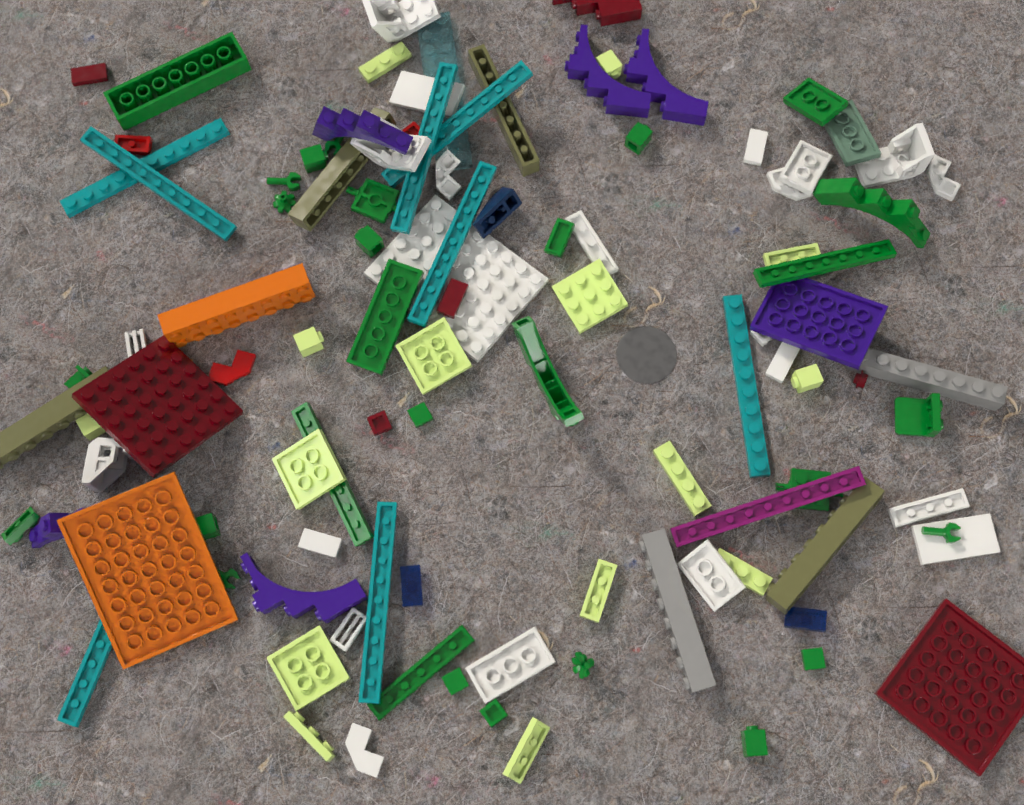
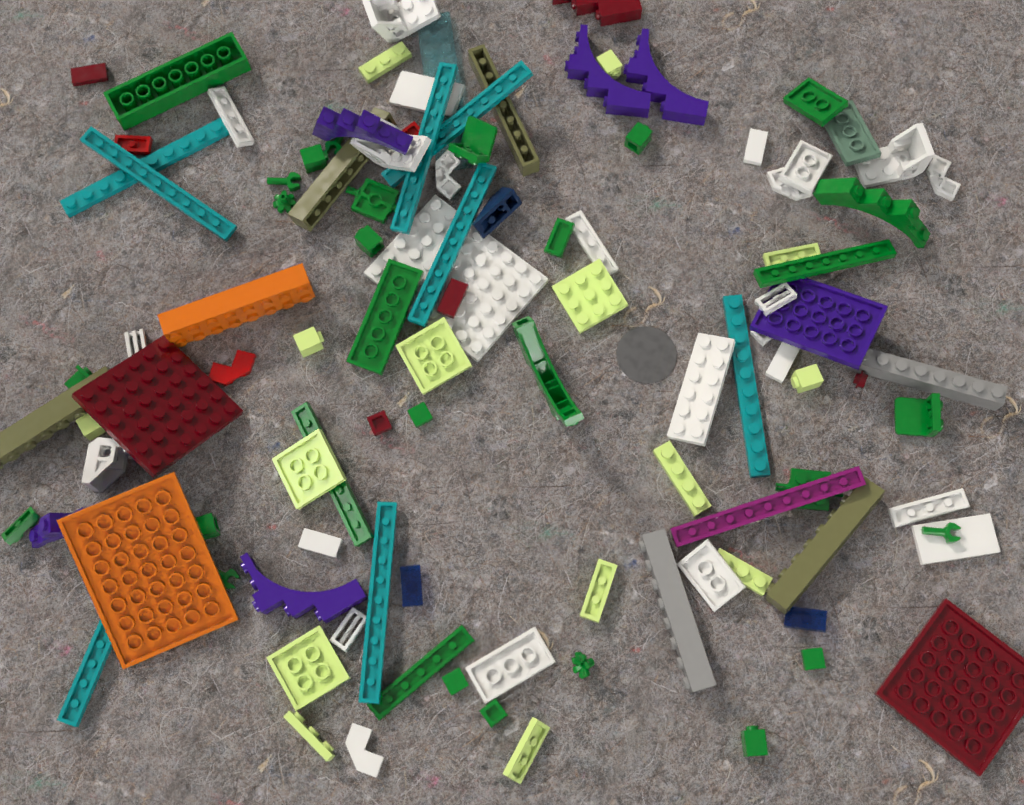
none -> white tile [208,86,254,148]
none -> green bracket [448,116,498,165]
none -> white plate [667,333,736,446]
none -> white tile [754,282,797,316]

